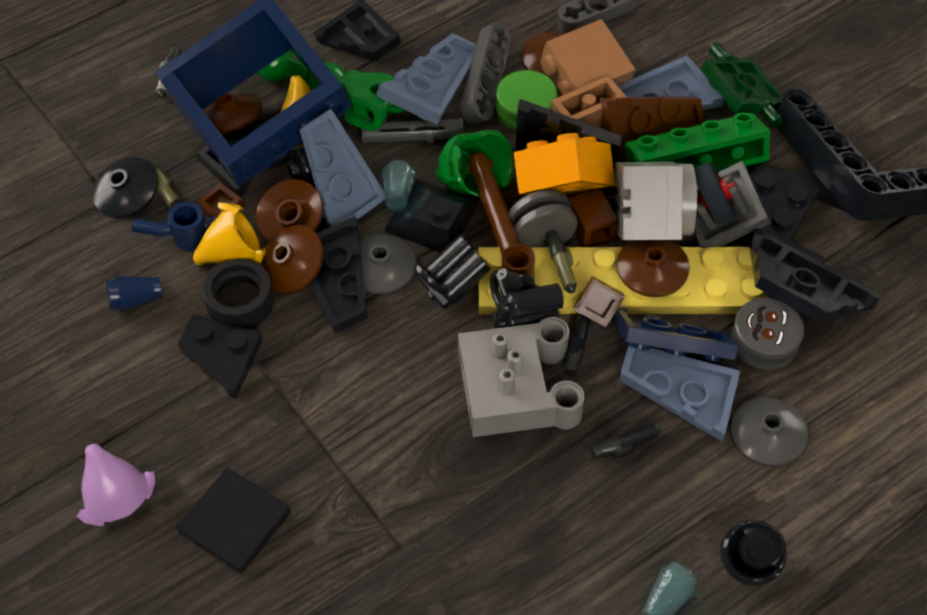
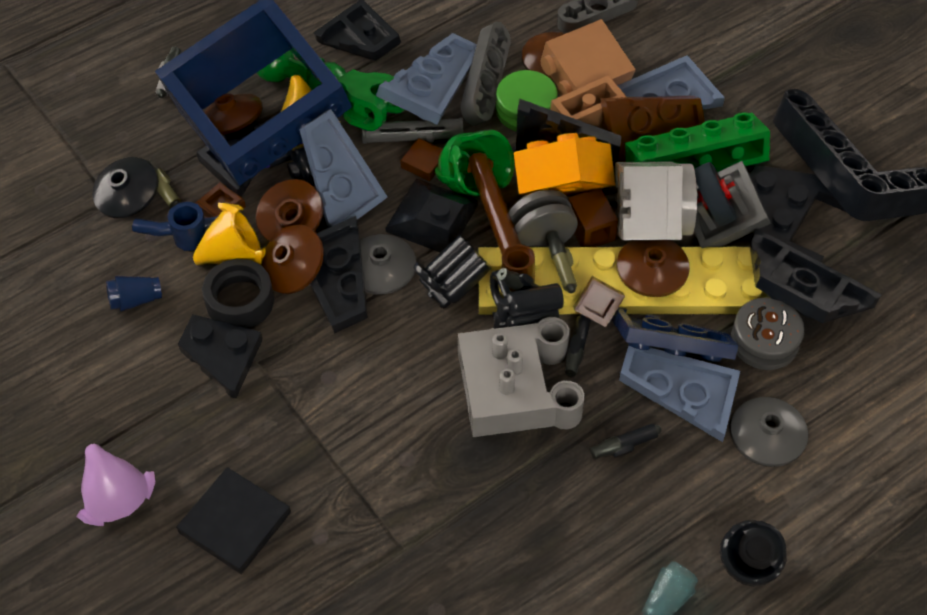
clear light blue cone [381,160,415,211] -> none
dark green plate [700,42,783,128] -> none
none -> reddish brown tile [401,138,443,181]

